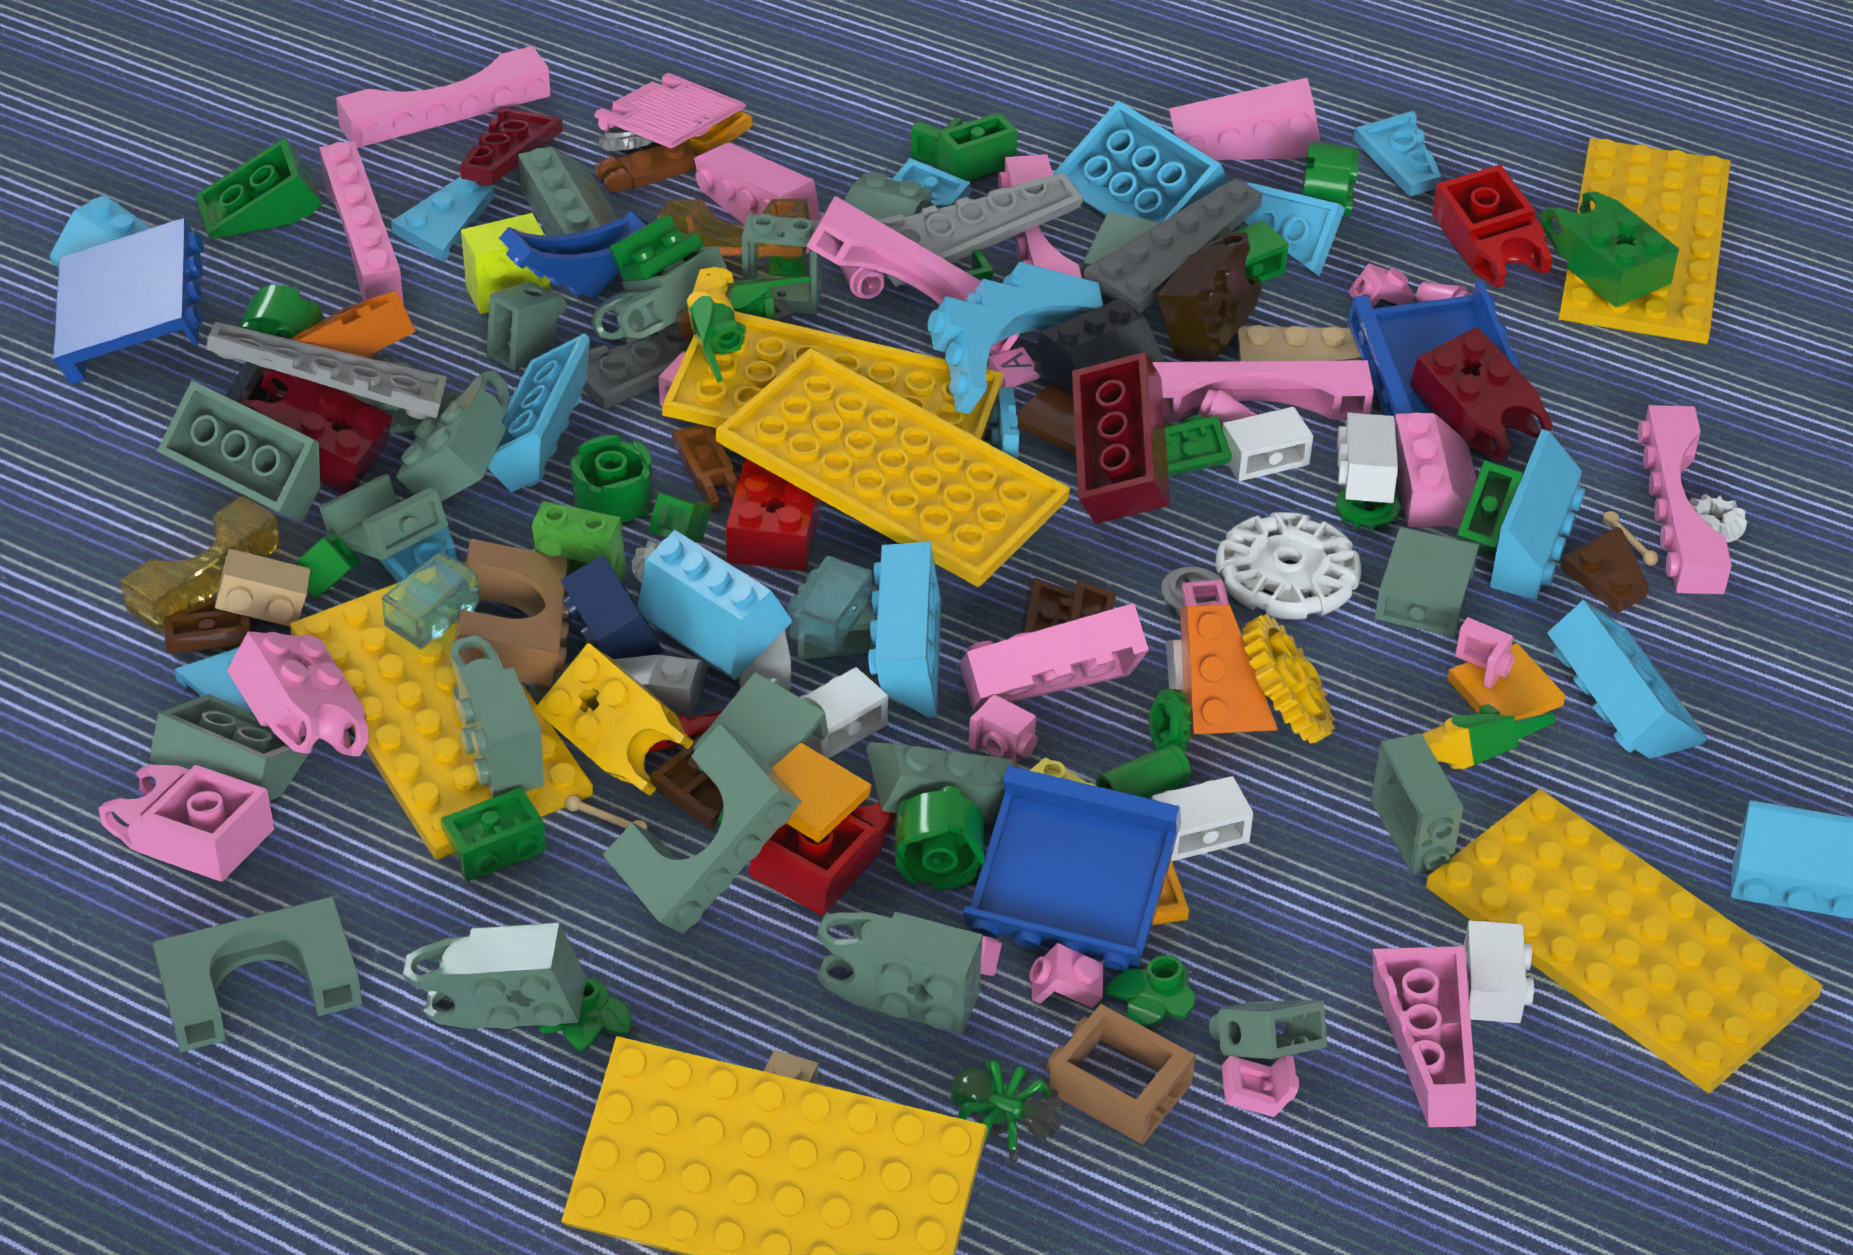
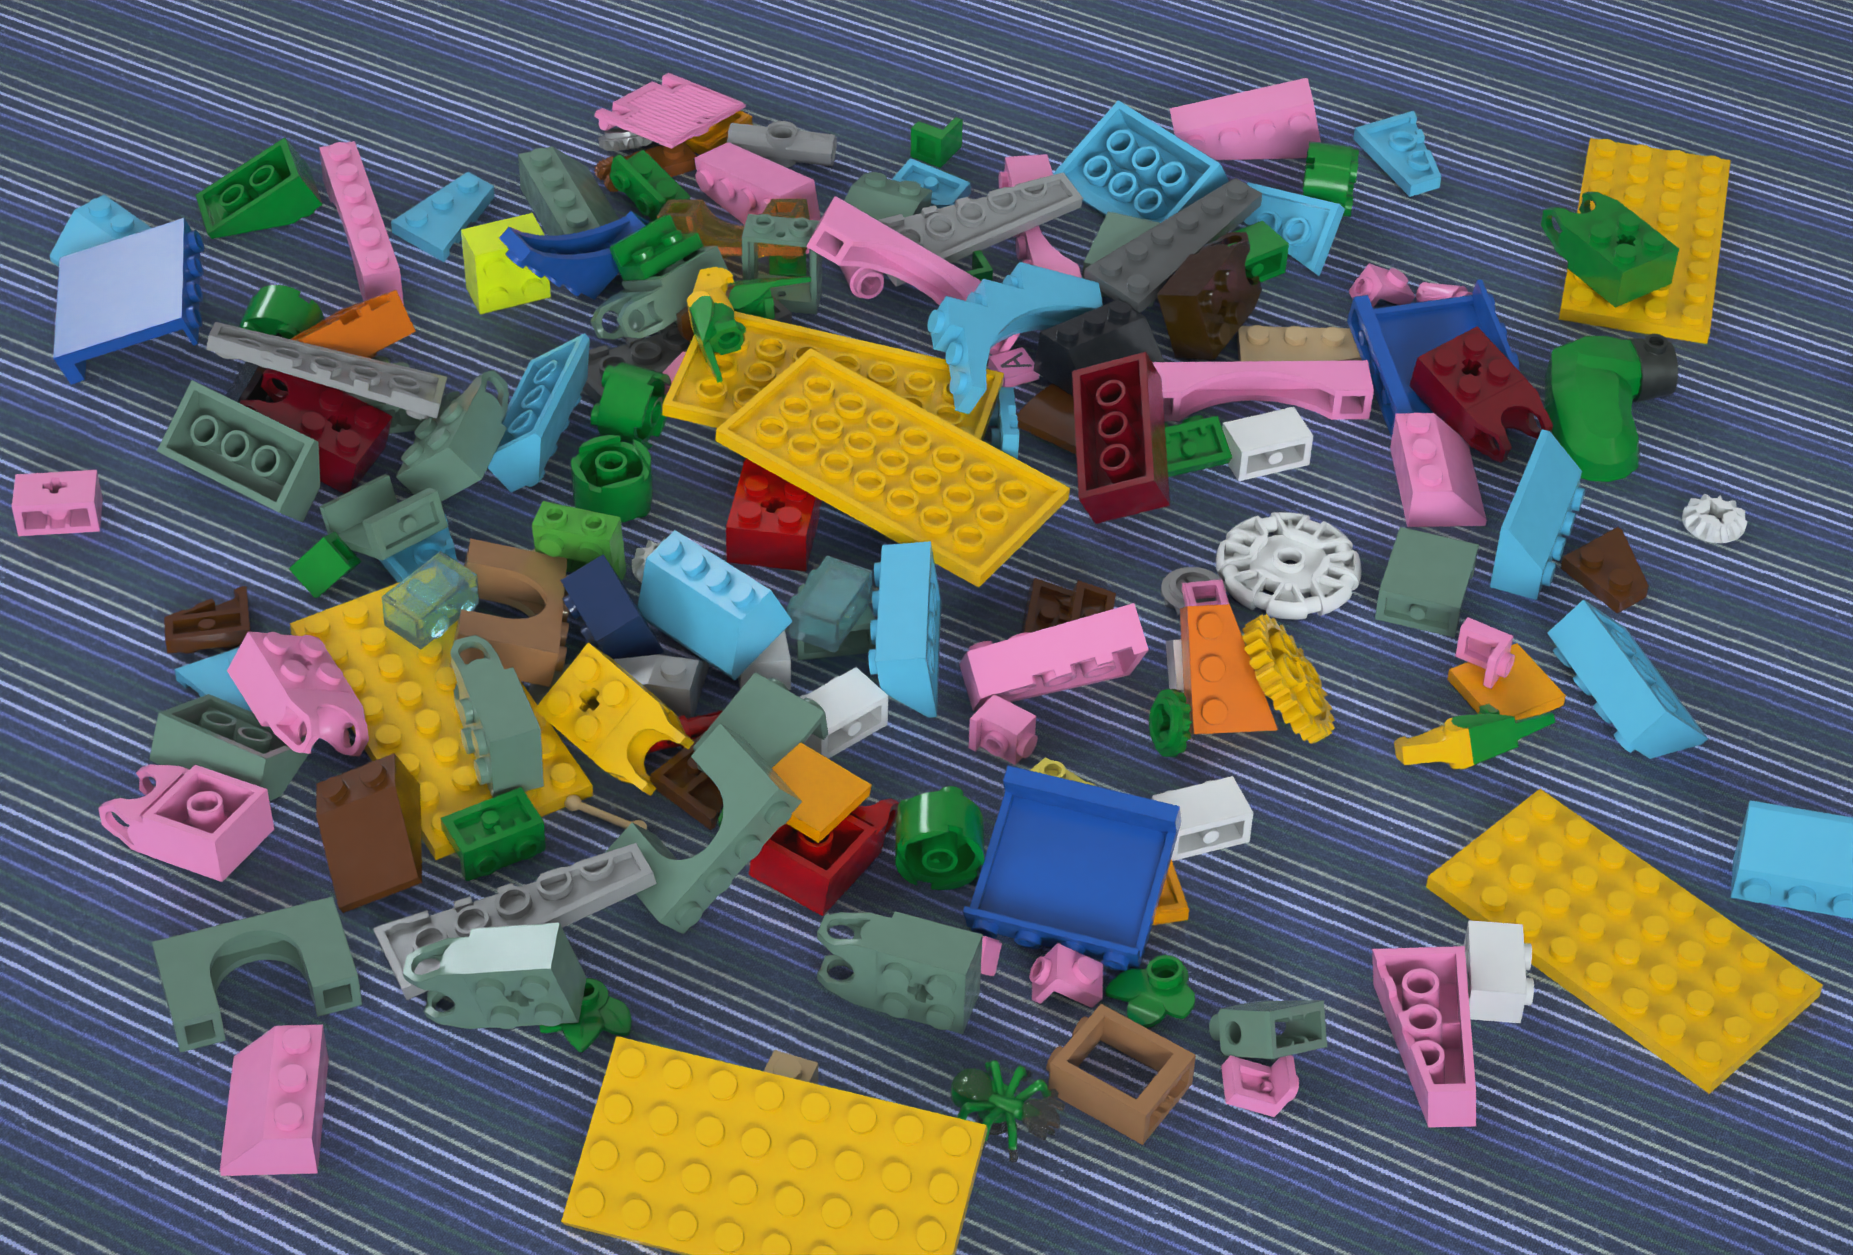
clear yellow arch [120,495,281,632] -> none
tan brick [215,549,310,626] -> none
bright pink arch [336,46,550,148] -> none
dark red wing [460,107,563,186] -> none
sand green torso [486,282,567,371] -> none
green panel [648,493,712,543] -> none
dark orange hinge [672,424,738,510] -> none
sand green slope [866,742,1014,826] -> none
green brick [937,112,1018,181] -> none
green pin [1096,743,1191,799] -> none
bright pink cone [1198,389,1258,426] -> none
green gear [1336,488,1400,532] -> none
white brick [1337,412,1398,503] -> none
sand green window [1371,733,1464,875] -> none
red brick [1432,164,1552,288] -> none
green brick [1457,460,1523,557] -> none
tan hinge [1602,511,1658,566] -> none
bright pink arch [1638,405,1732,594] -> none
none -> bright pink brick [12,470,103,536]
none -> bright pink slope [220,1024,329,1176]
none -> reddish brown slope [316,753,423,913]
none -> light grey wing [373,843,657,1000]
none -> green brick [590,362,671,450]
none -> green bracket [609,150,691,221]
none -> light grey piece [727,121,837,168]
none -> green piece [1545,334,1678,482]

